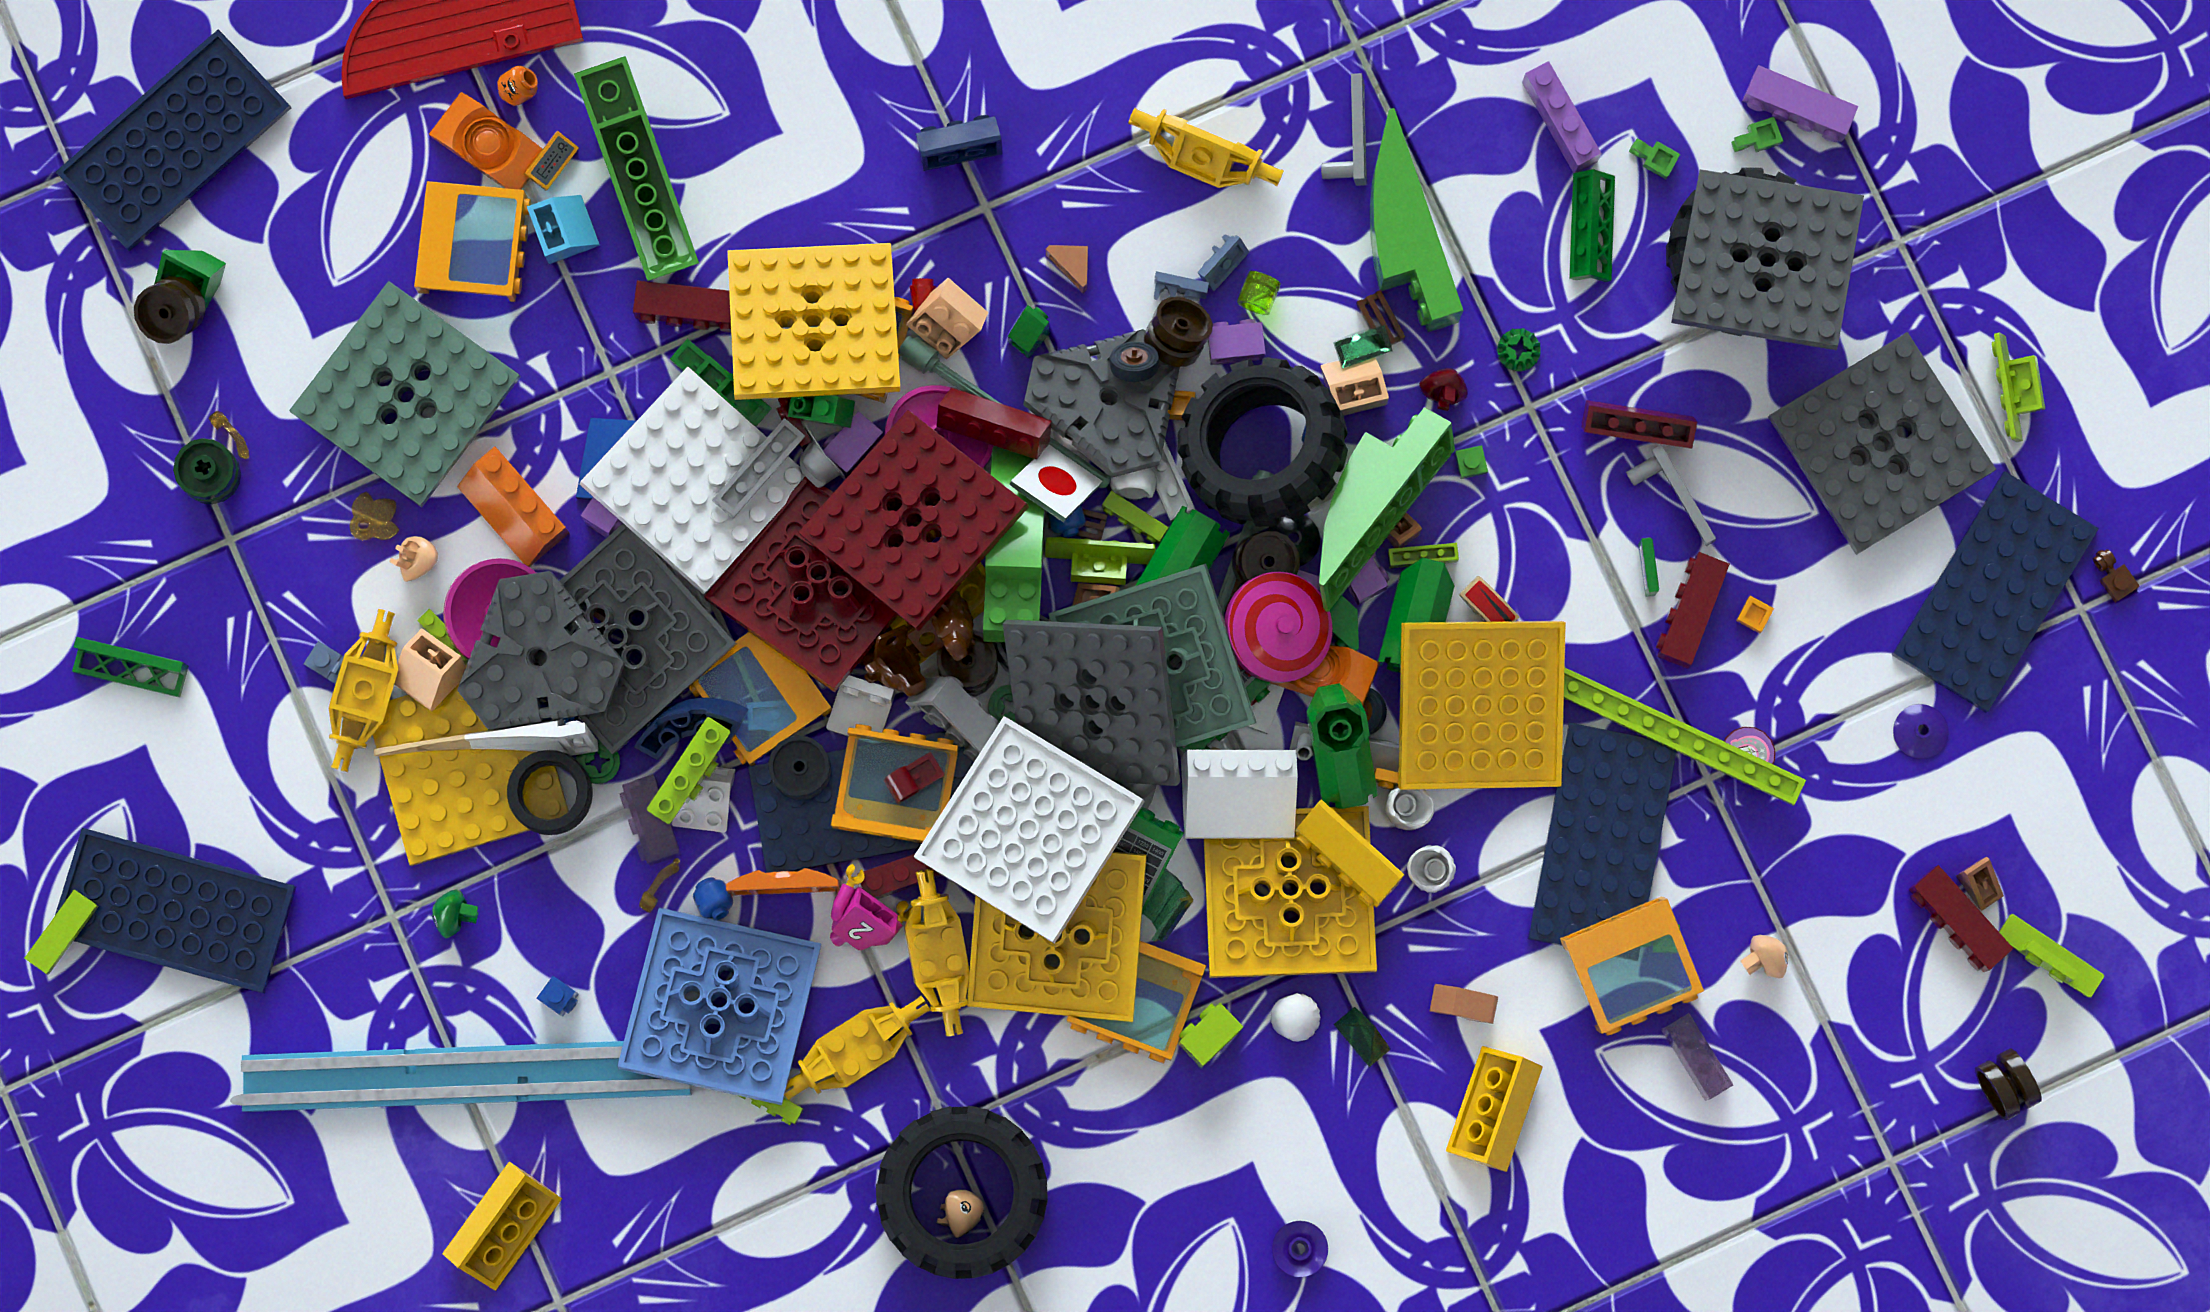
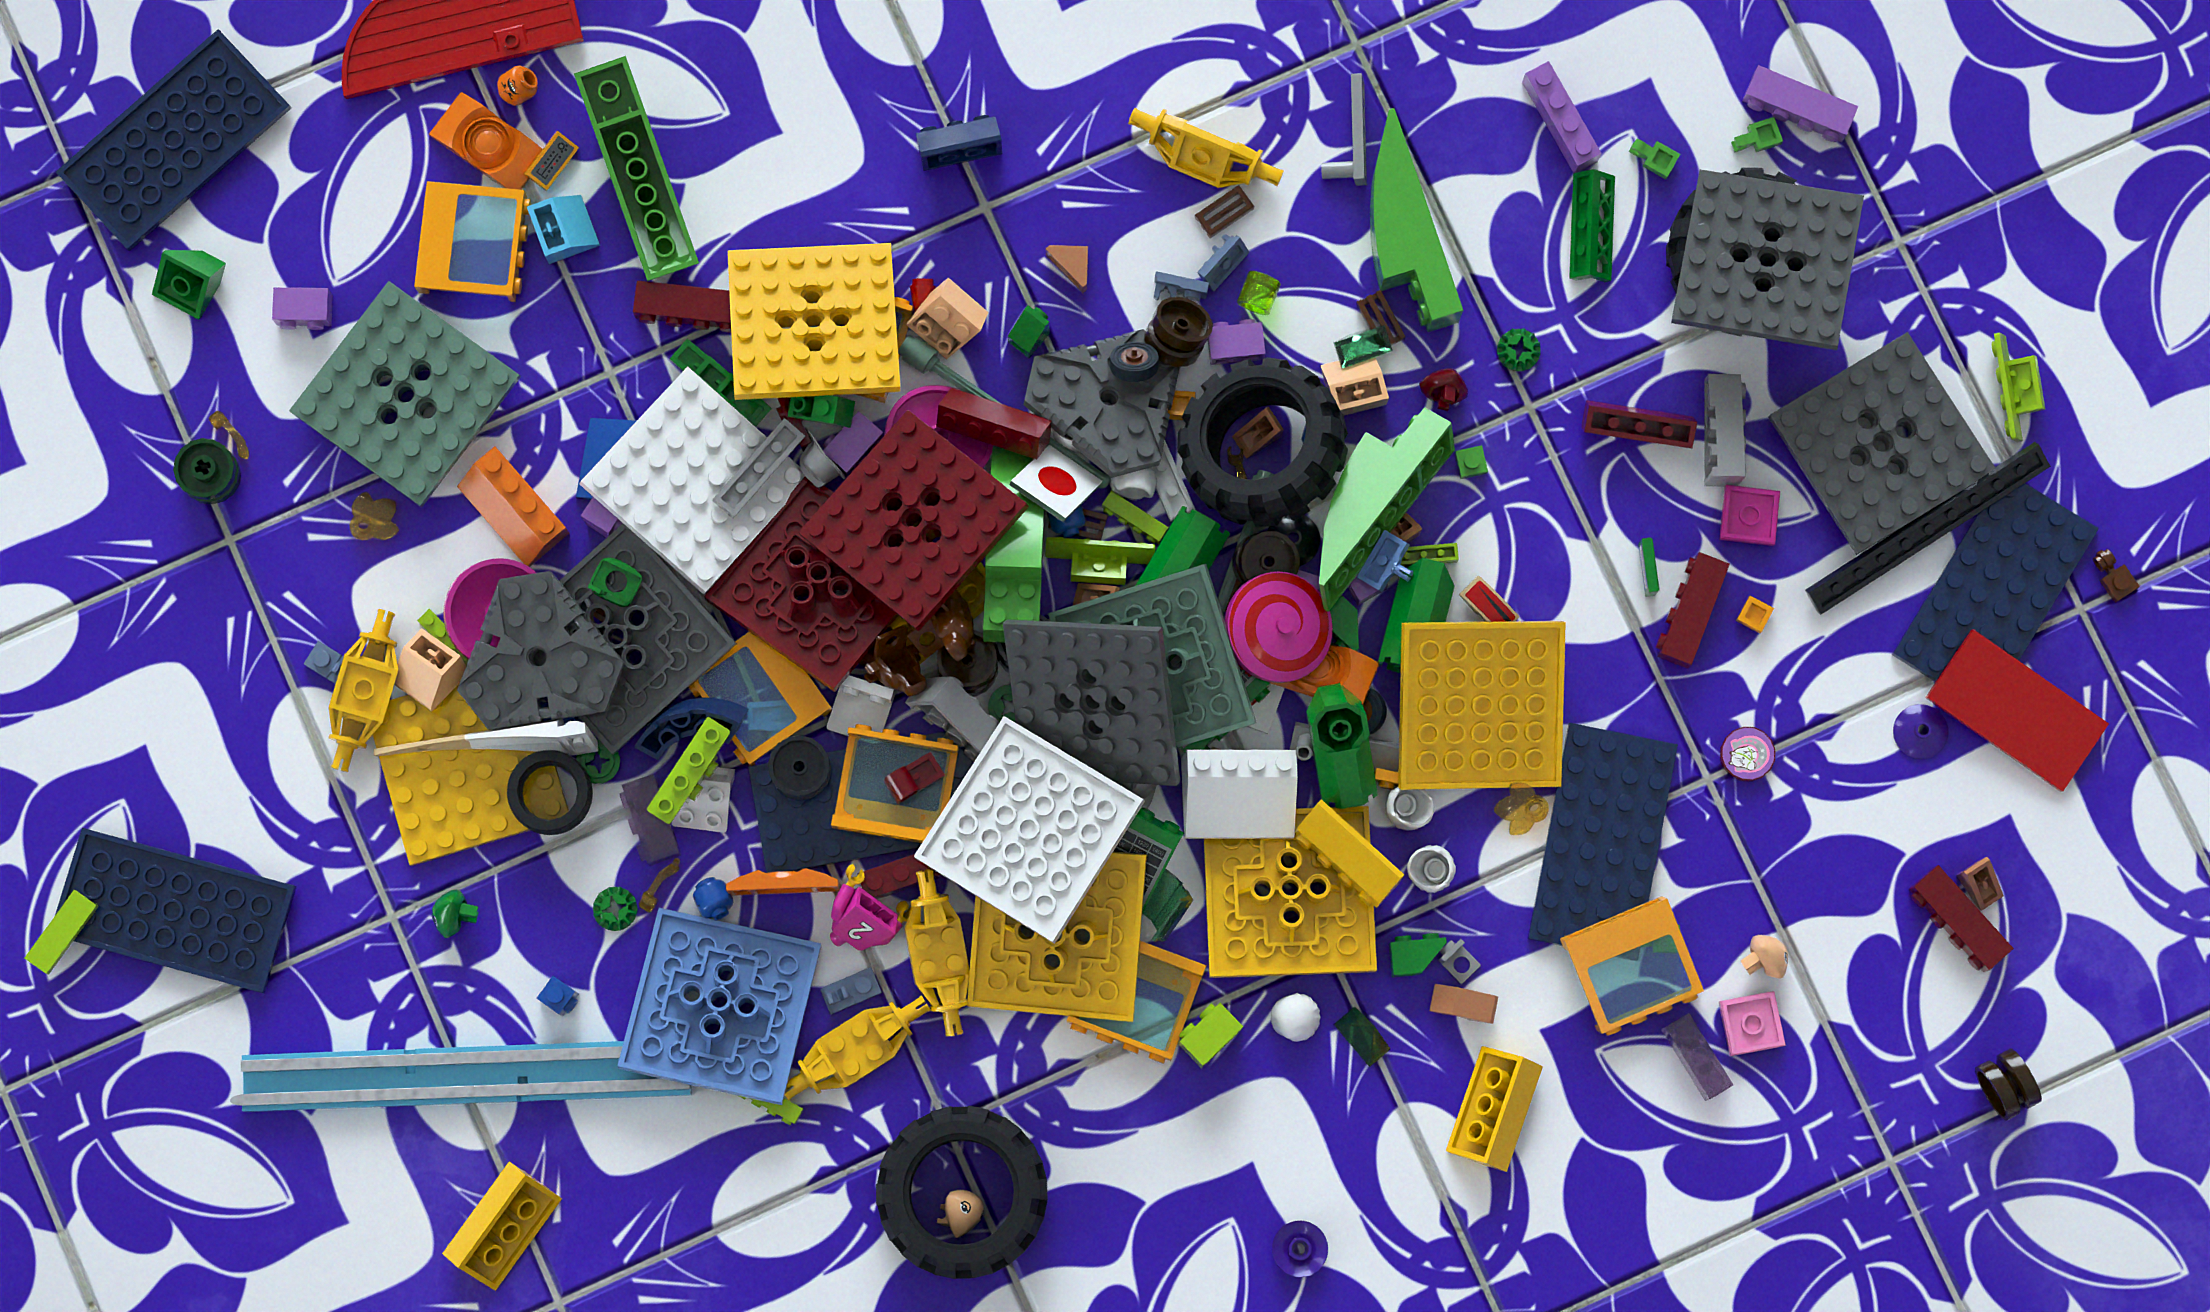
green fence [72,637,189,698] -> none
dark brown wheel [134,276,205,344] -> none
light nougat piece [389,536,438,582] -> none
lime plate [1564,667,1806,806] -> none
light grey piece [1626,444,1716,546] -> none
lime bracket [1999,914,2104,998] -> none
none -> medium lavender brick [272,287,333,330]
none -> green piece [588,558,642,607]
none -> green gear [593,887,638,931]
none -> sand blue plate [820,967,882,1015]
none -> reddish brown tile [1195,185,1254,239]
none -> clear yellow piece [1227,446,1247,479]
none -> nougat slope [1232,407,1284,459]
none -> medium blue plate [1357,530,1413,592]
none -> green slope [1389,933,1447,977]
none -> light grey bracket [1438,939,1481,984]
none -> clear yellow plate [1494,782,1549,835]
none -> light grey wedge [1704,374,1746,487]
none -> dark pink plate [1719,485,1780,546]
none -> bright pink plate [1719,991,1786,1056]
none -> black plate [1805,442,2051,615]
none -> red tile [1925,630,2109,792]

